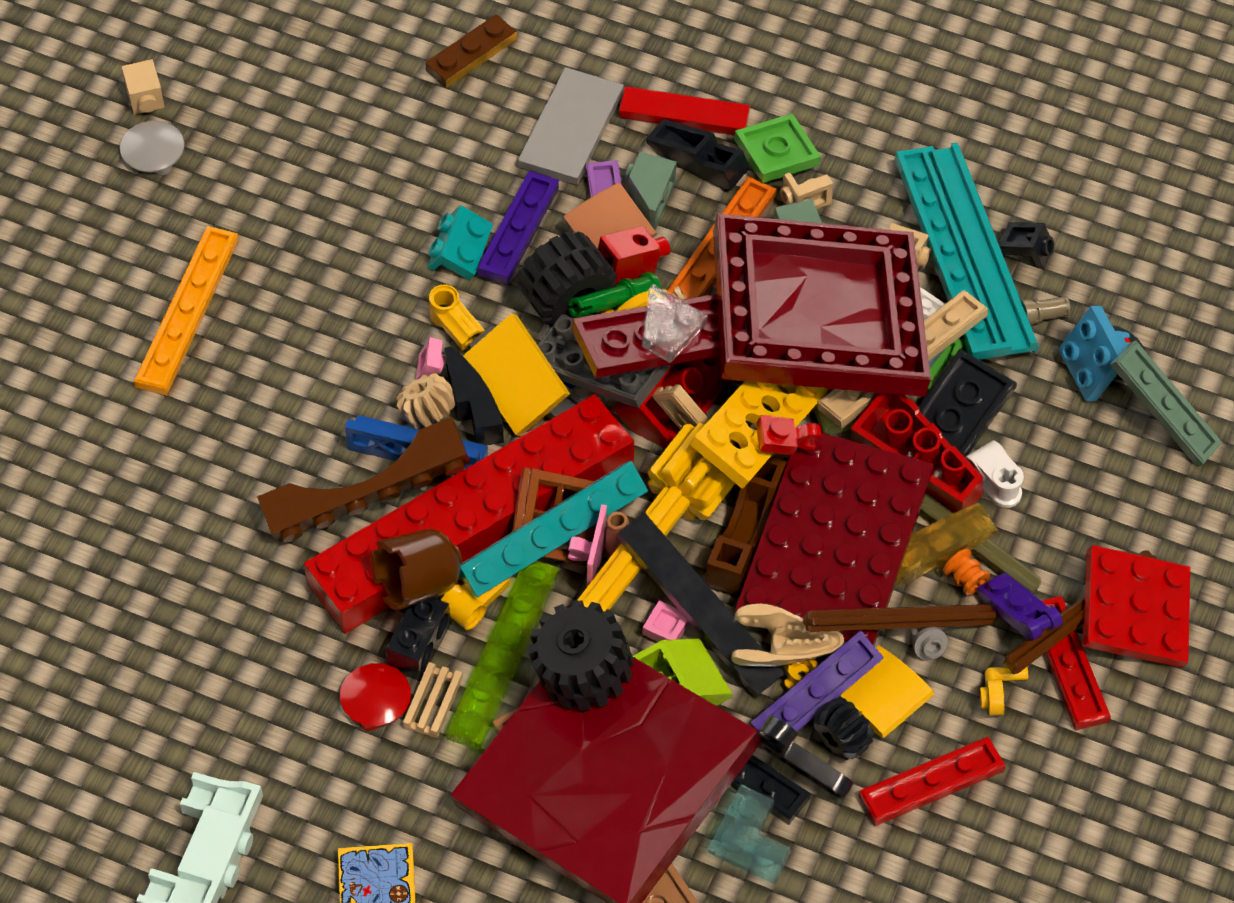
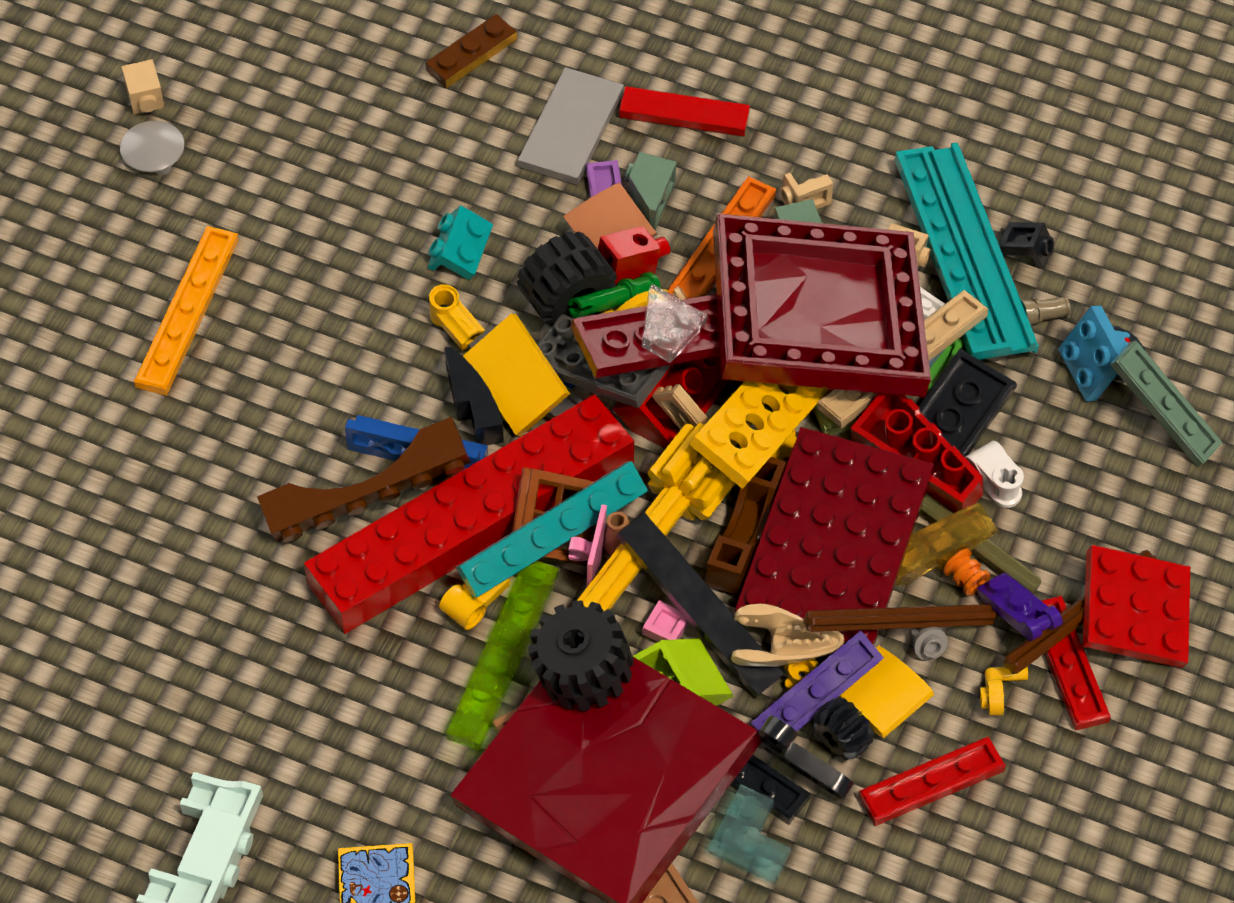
red dish [340,663,411,731] -> none
reddish brown cylinder [371,529,462,610] -> none
black brick [386,598,451,681] -> none
tan gear [396,373,456,429] -> none
tan tile [403,662,463,738] -> none
bright pink plate [416,337,445,380] -> none
dark purple plate [477,171,559,285] -> none
black slope [646,119,749,190] -> none
bright green plate [734,113,821,183] -> none
red plate [756,415,822,455] -> none

